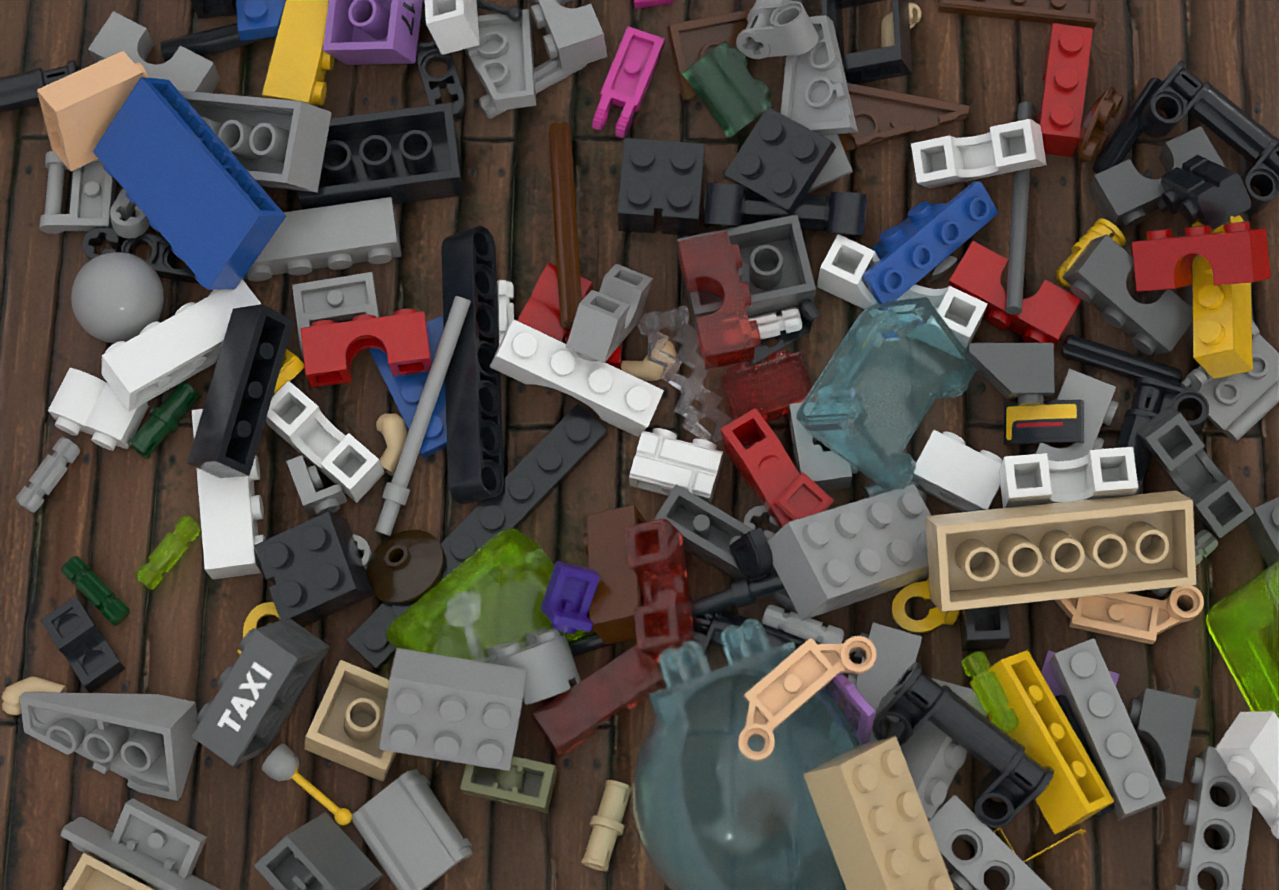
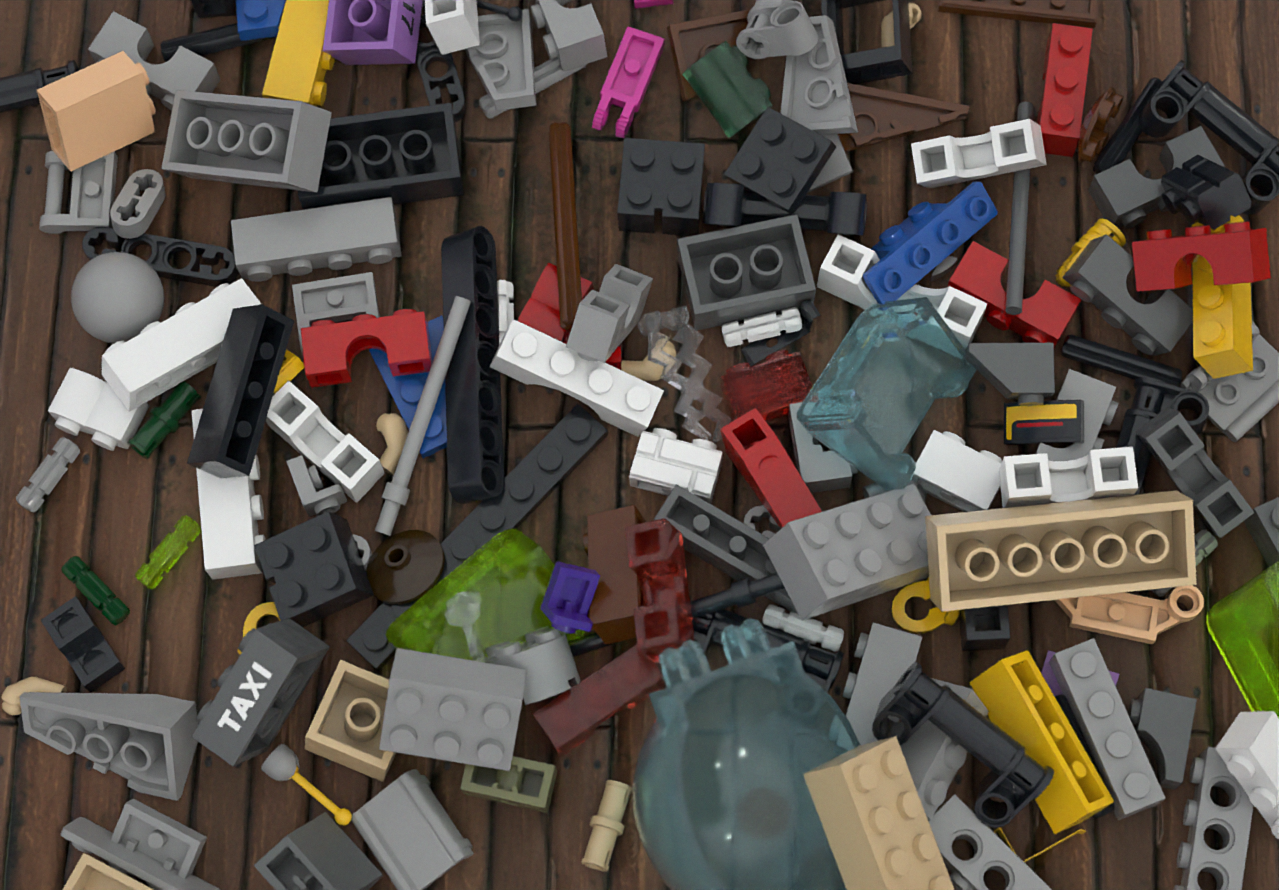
blue brick [93,77,287,290] -> none
clear red arch [678,231,761,370] -> none
black tile [729,528,773,579] -> none
light nougat plate [738,636,876,762] -> none
red tile [774,472,834,521] -> none
medium lavender piece [818,673,876,745] -> none
clear neon green axle [962,651,1019,733] -> none

